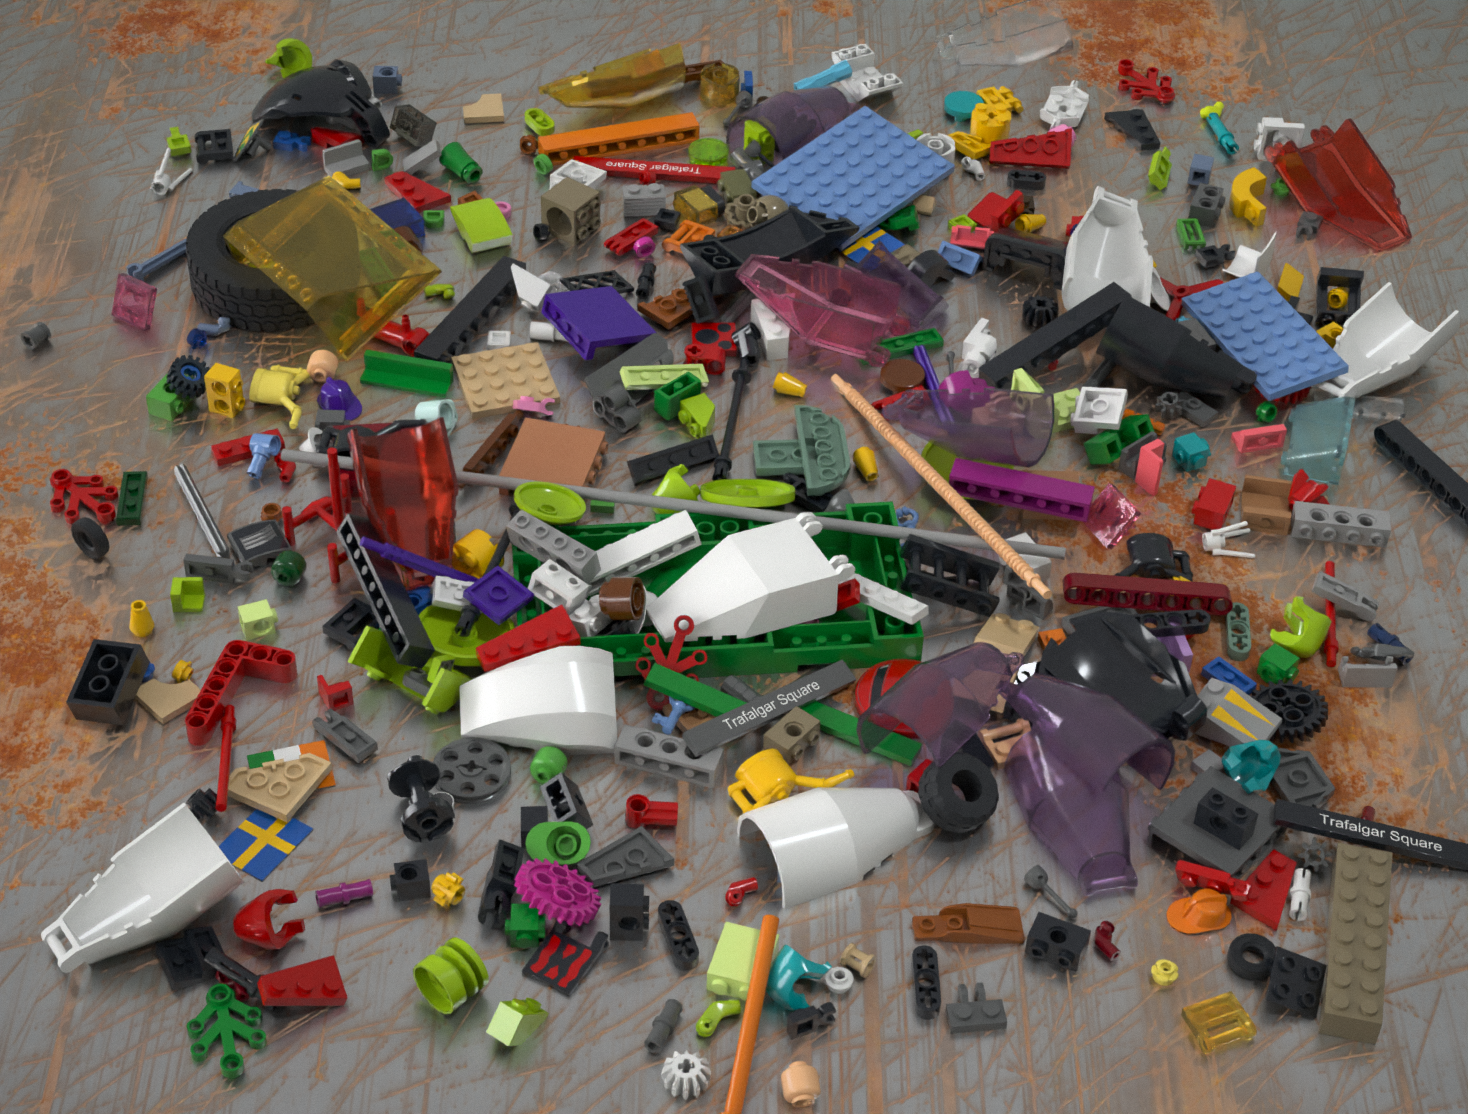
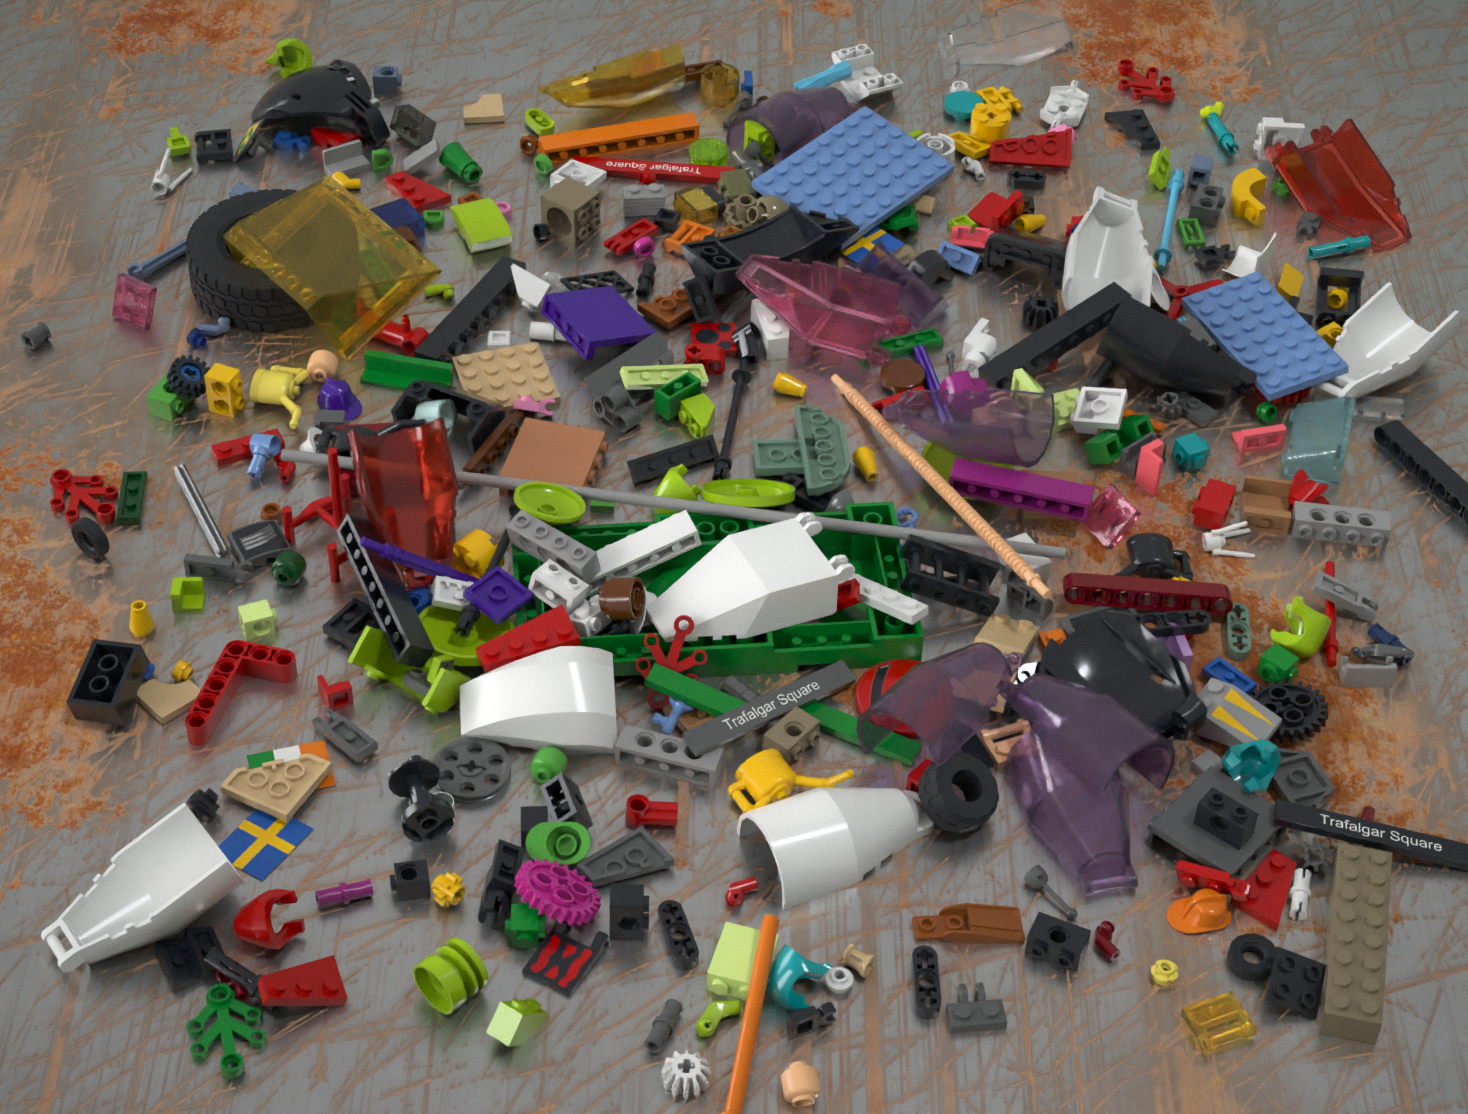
red bar [216,704,237,812] -> none
none -> black windscreen [391,380,506,456]
none -> white plate [950,81,969,93]
none -> medium azure bar [1154,169,1185,271]
none -> teal pin [1307,235,1371,260]

